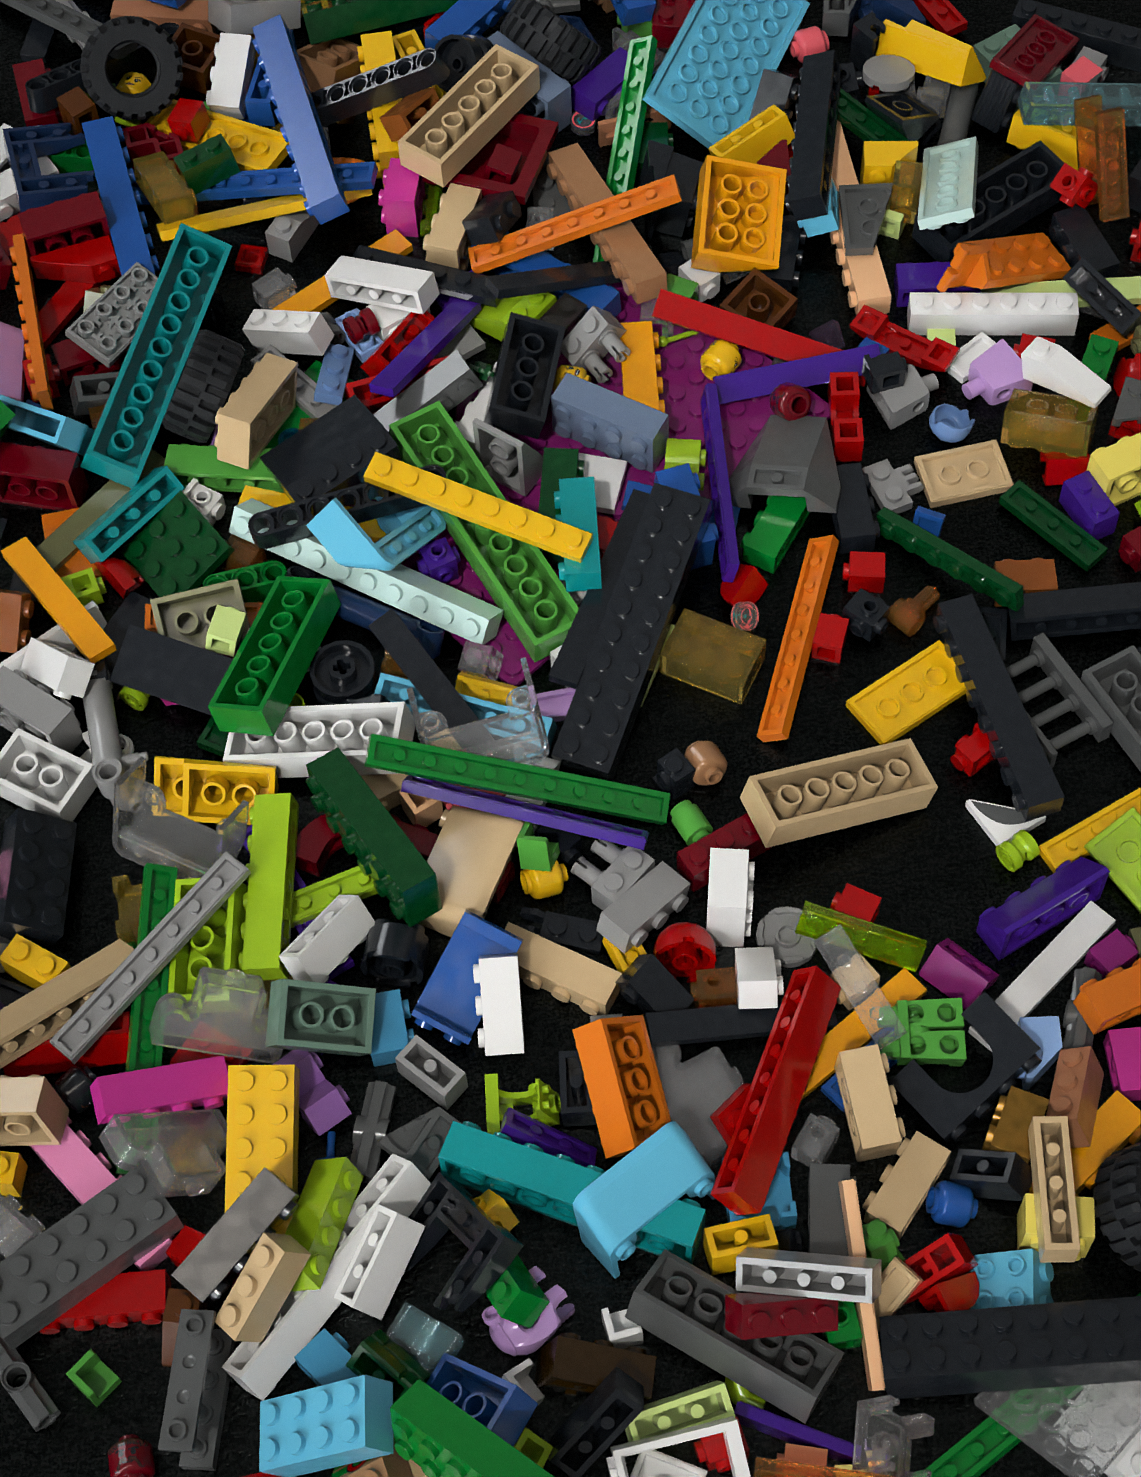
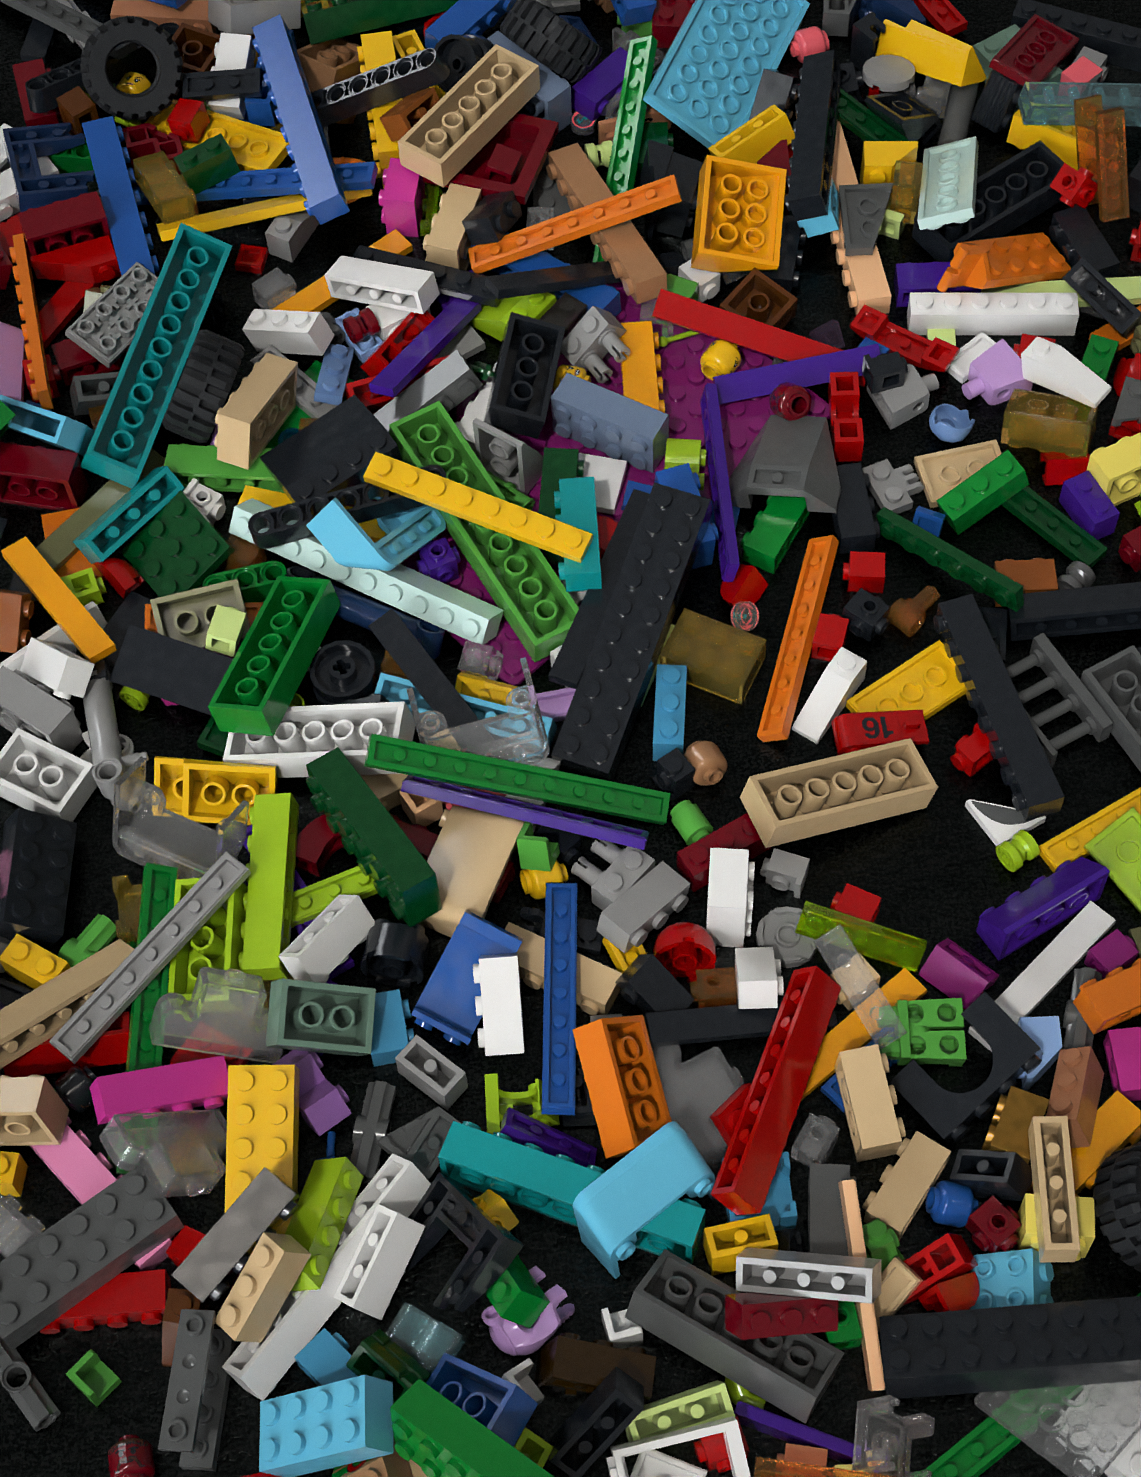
none -> bright green piece [58,914,120,967]
none -> black plate [182,68,263,101]
none -> bright green pin [487,471,535,510]
none -> blue tile [542,883,577,1115]
none -> yellowish green wheel [584,140,612,169]
none -> dark azure brick [653,664,687,761]
none -> light grey brick [760,848,810,899]
none -> white slope [792,647,867,744]
none -> red door [831,710,929,755]
none -> green brick [936,450,1029,535]
none -> dark red brick [965,1196,1022,1253]
none -> flat silver wheel [1057,561,1096,590]

